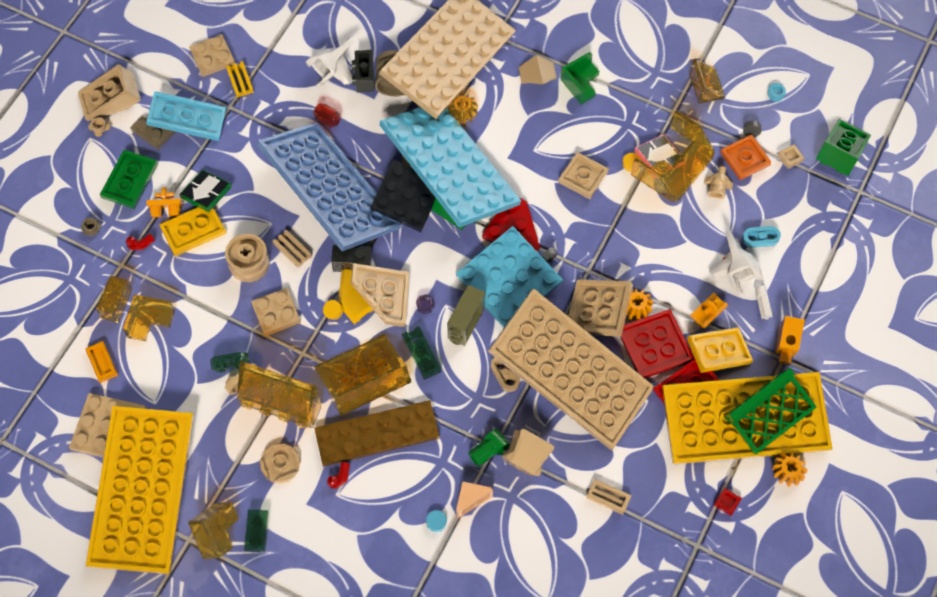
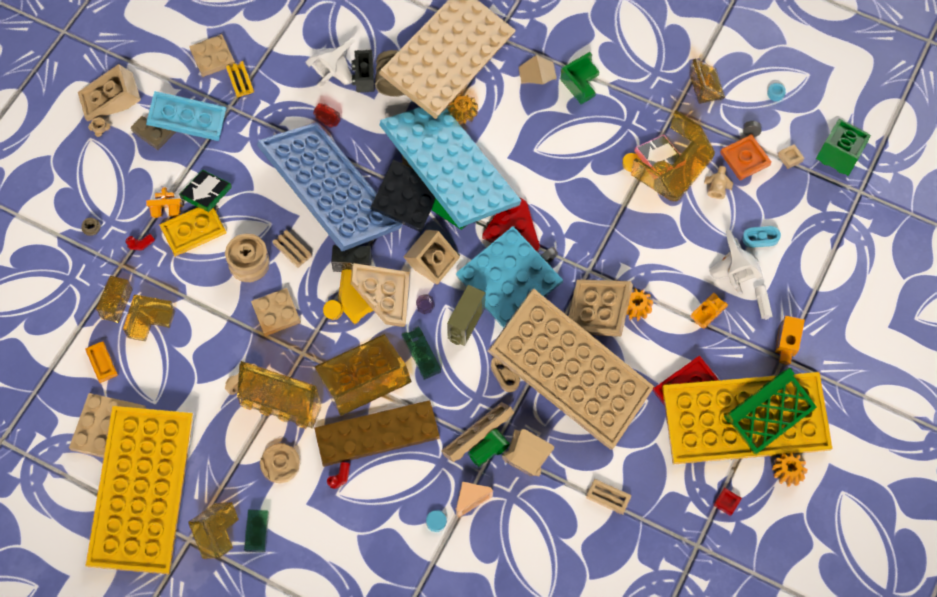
green plate [99,150,158,209] -> none
clear green plate [210,352,250,373] -> none
tan plate [558,152,609,199] -> none
red plate [619,309,694,379] -> none
yellow tile [687,327,753,373] -> none
none -> tan slope [404,230,460,285]
none -> tan plate [441,402,514,462]

